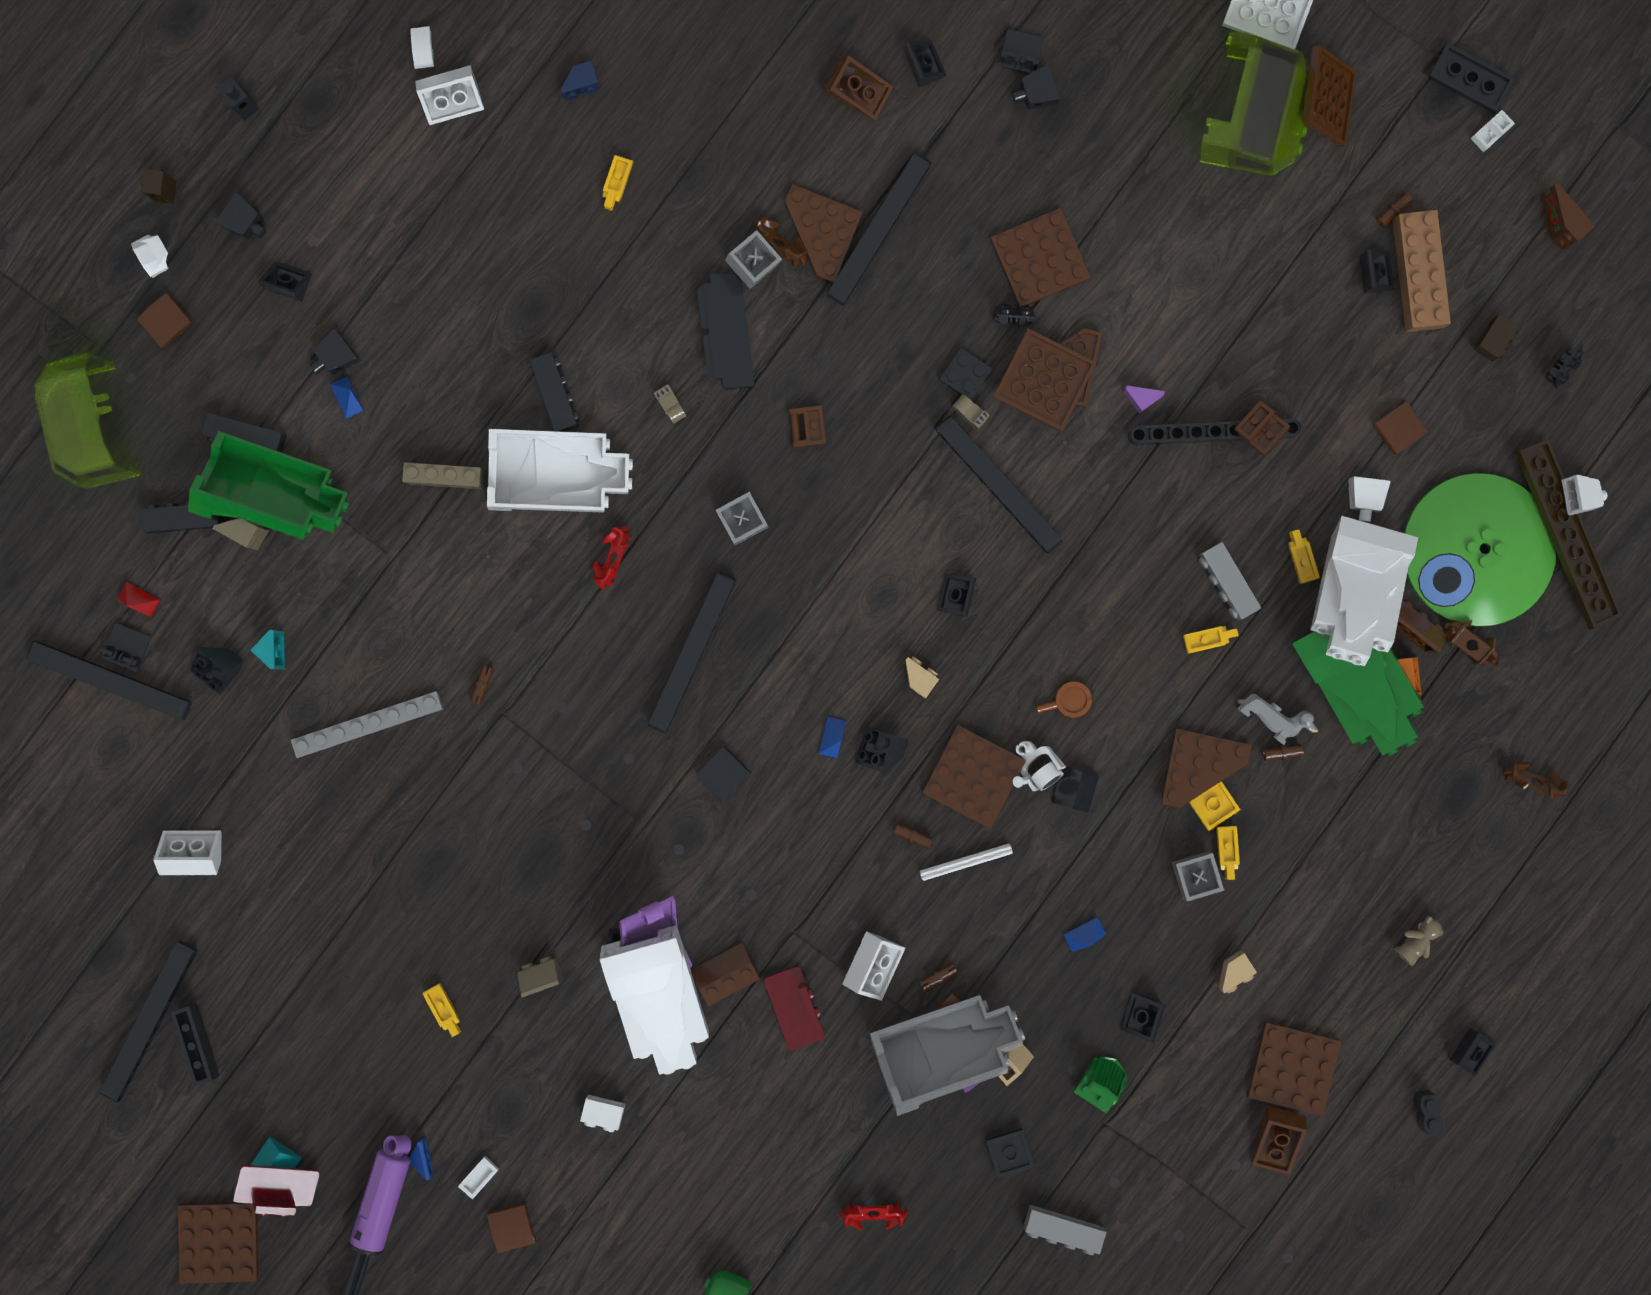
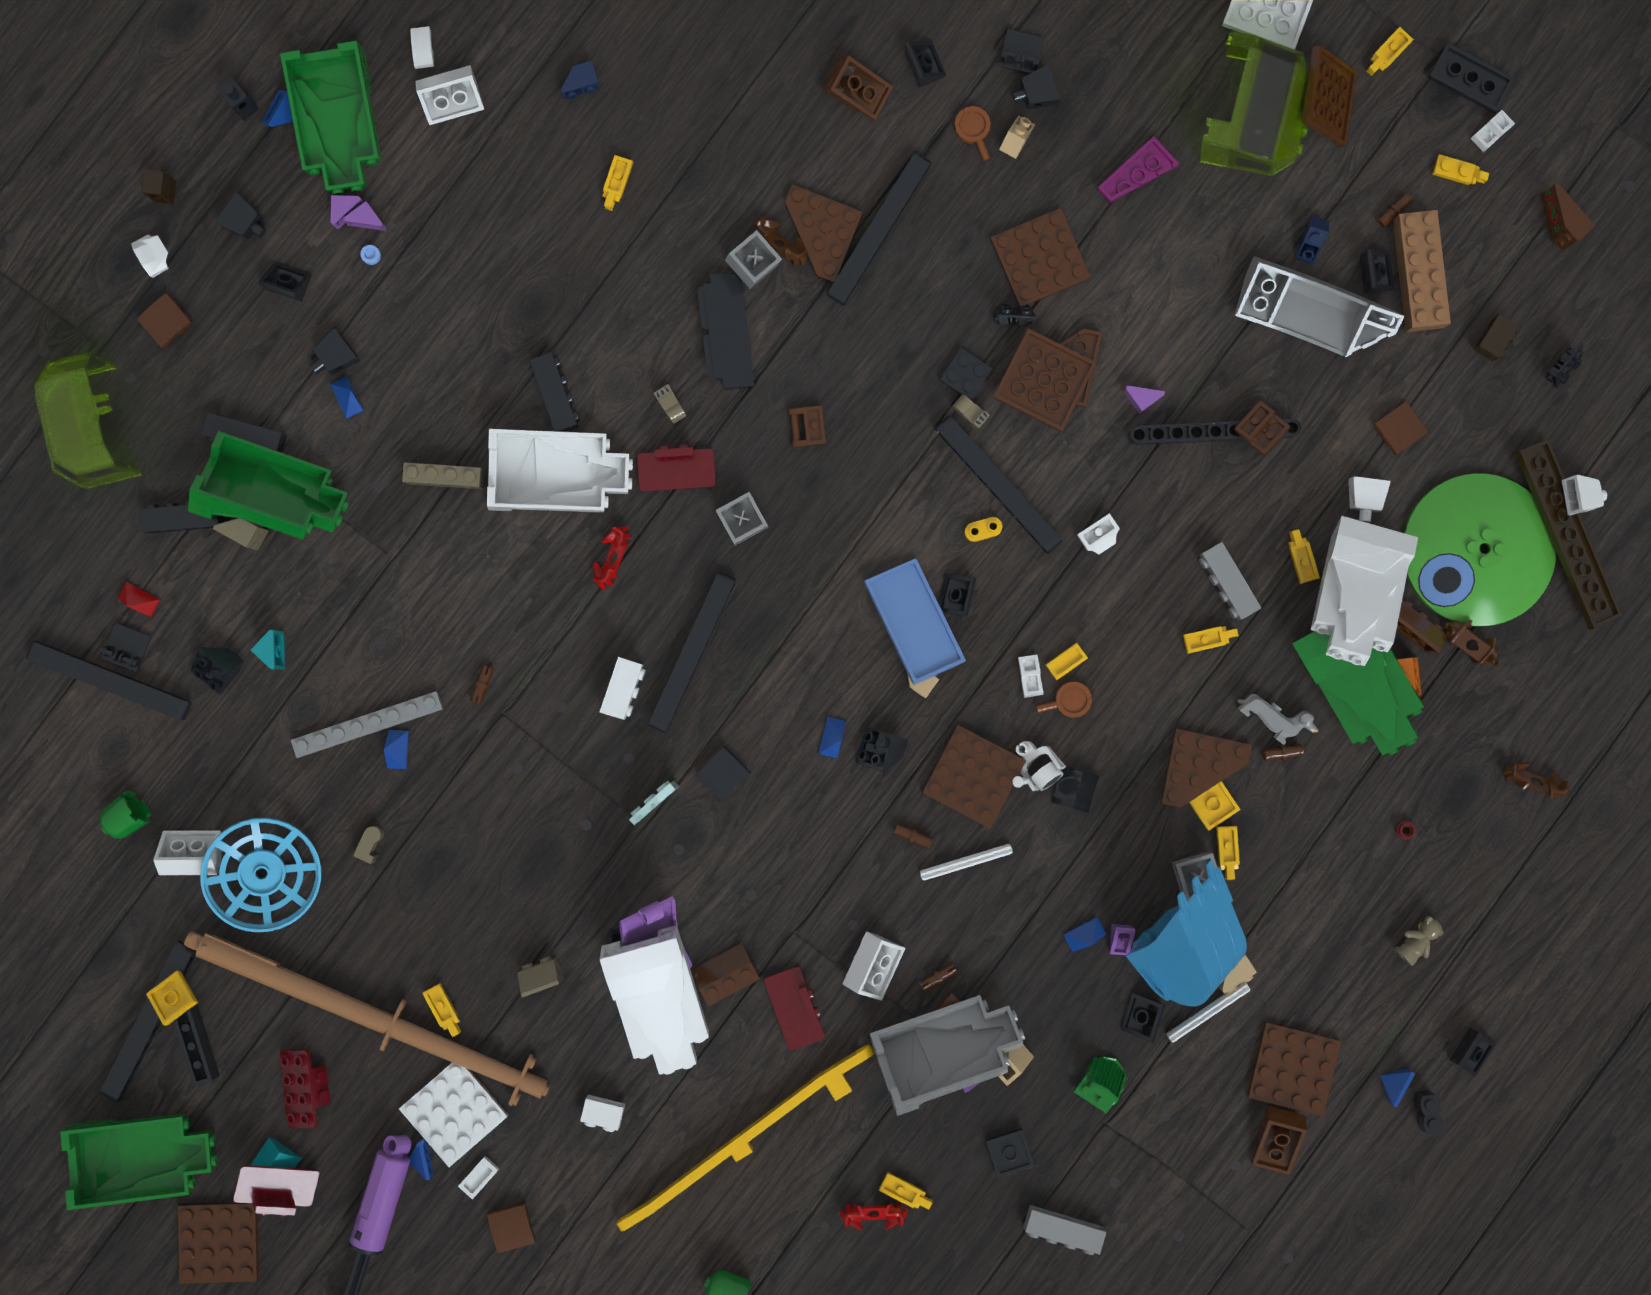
none -> green panel [60,1113,217,1210]
none -> green cylinder [99,790,151,839]
none -> yellow tile [146,970,198,1026]
none -> medium nougat piece [184,931,550,1106]
none -> medium azure dish [200,818,321,932]
none -> blue slope [261,90,293,127]
none -> green panel [280,41,382,195]
none -> dark red bracket [280,1050,330,1128]
none -> medium lavender slope [330,195,364,229]
none -> medium lavender slope [344,201,386,231]
none -> dark tan leg [353,825,384,864]
none -> light blue tile [361,245,381,265]
none -> blue slope [384,730,409,769]
none -> white plate [399,1063,508,1167]
none -> white slope [600,657,646,720]
none -> yellow piece [616,1044,875,1232]
none -> light aqua plate [629,781,679,825]
none -> dark red bracket [637,444,716,492]
none -> medium blue tile [864,558,966,685]
none -> yellow hinge [879,1171,933,1210]
none -> dark orange piece [954,106,991,161]
none -> yellow plate [964,517,1002,542]
none -> tan slope [999,115,1035,159]
none -> white slope [1018,655,1043,698]
none -> yellow tile [1045,643,1088,680]
none -> white slope [1077,513,1120,555]
none -> magenta wing [1097,136,1180,203]
none -> medium lavender slope [1110,924,1135,955]
none -> dark azure piece [1126,860,1247,1006]
none -> white axle [1167,982,1250,1042]
none -> light grey slope [1235,256,1405,357]
none -> dark blue slope [1296,215,1329,264]
none -> yellow hinge [1366,27,1414,76]
none -> blue slope [1380,1068,1415,1108]
none -> dark red plate [1396,821,1416,840]
none -> yellow hinge [1432,154,1489,185]

